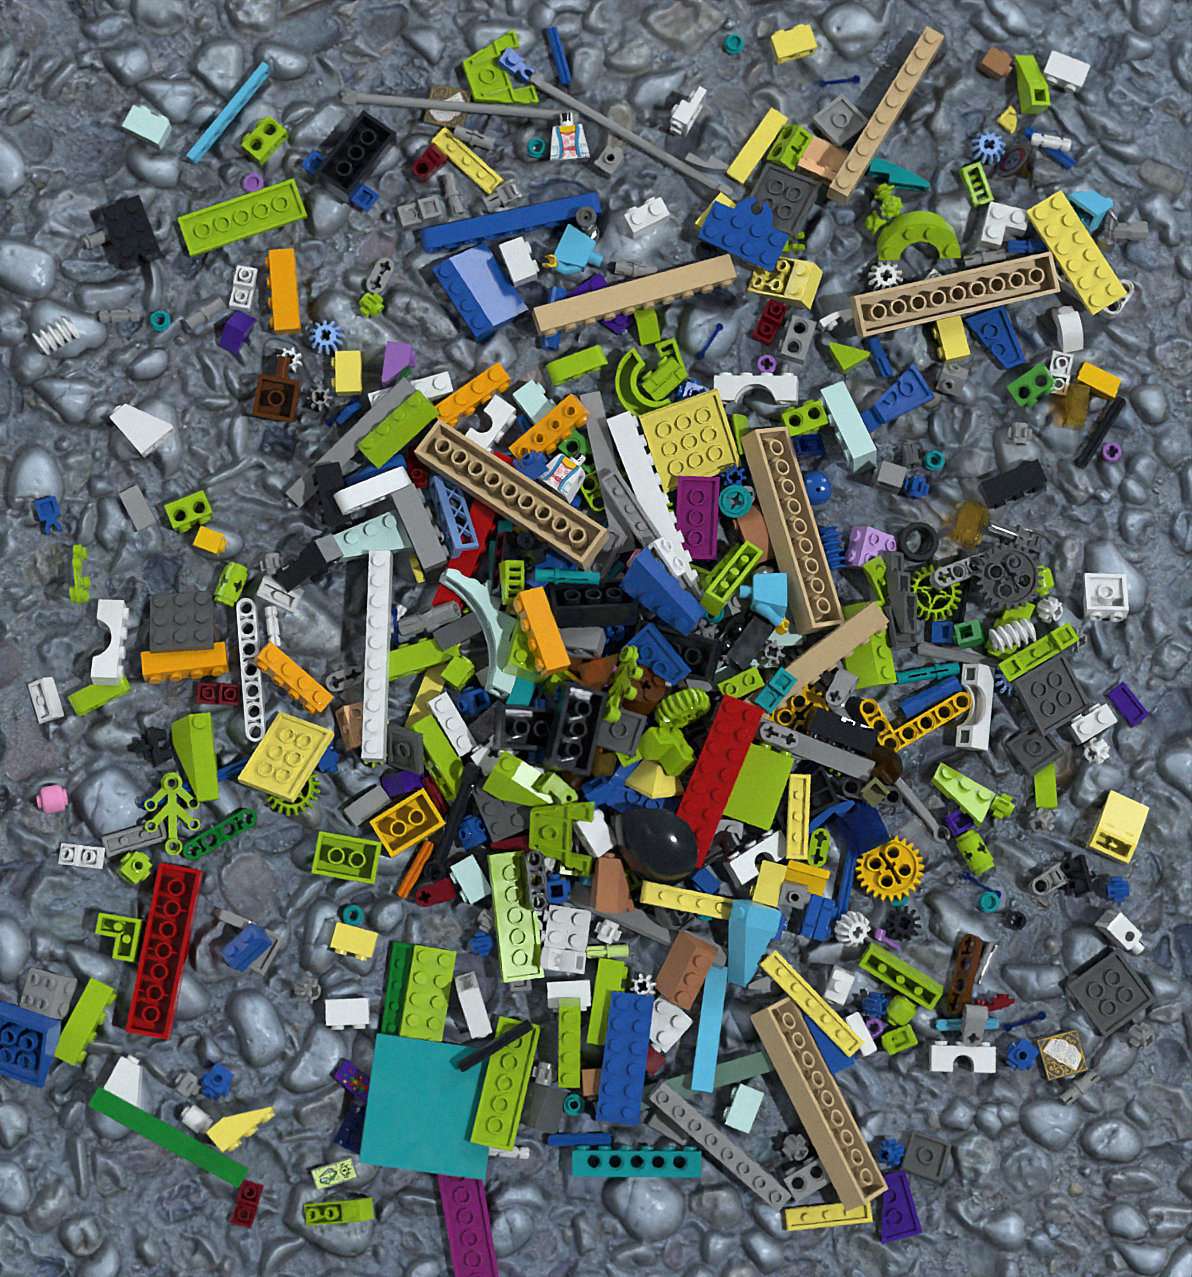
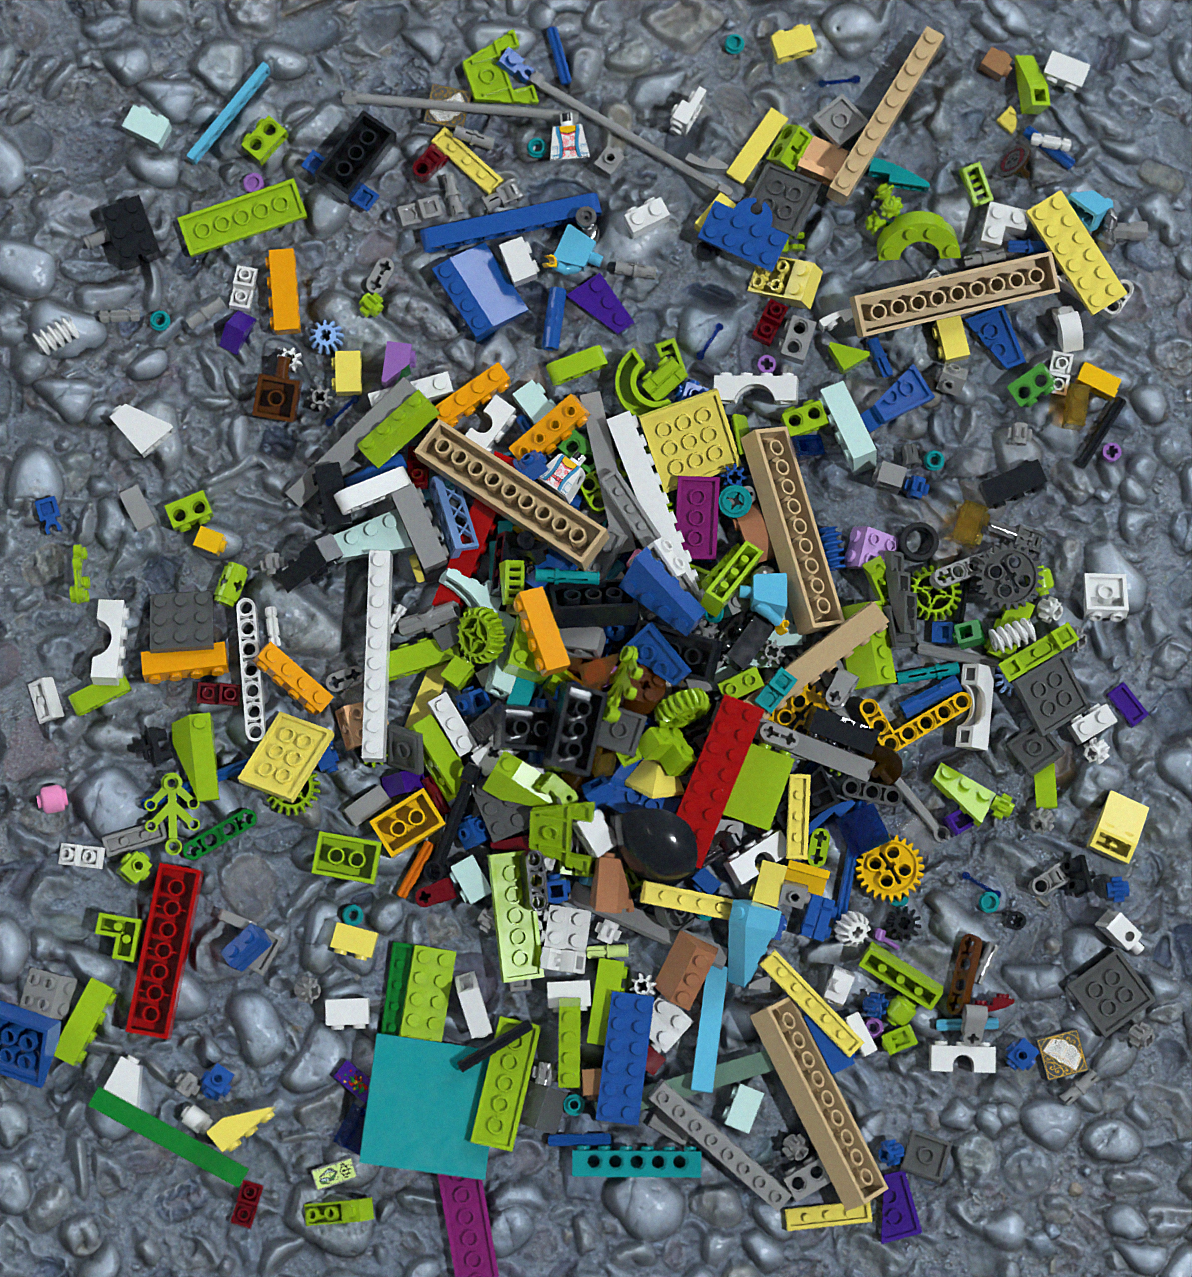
white slope [256,574,304,613] -> none
blue tile [336,402,363,425] -> none
clear blue hinge [391,607,401,649] -> none
blue gear [470,931,494,957] -> none
white axle [488,1146,529,1159] -> none
tan brick [532,254,737,338] -> none
lime slope [633,308,661,346] -> none
blue helmet [803,471,832,506] -> none
olive panel [858,777,890,808] -> none
white gear [868,260,903,291] -> none
lime piece [955,829,995,876] -> none
light blue gear [970,129,1006,165] -> none
clear blue hinge [1004,1011,1046,1032] -> none
none -> lime gear [456,606,507,664]

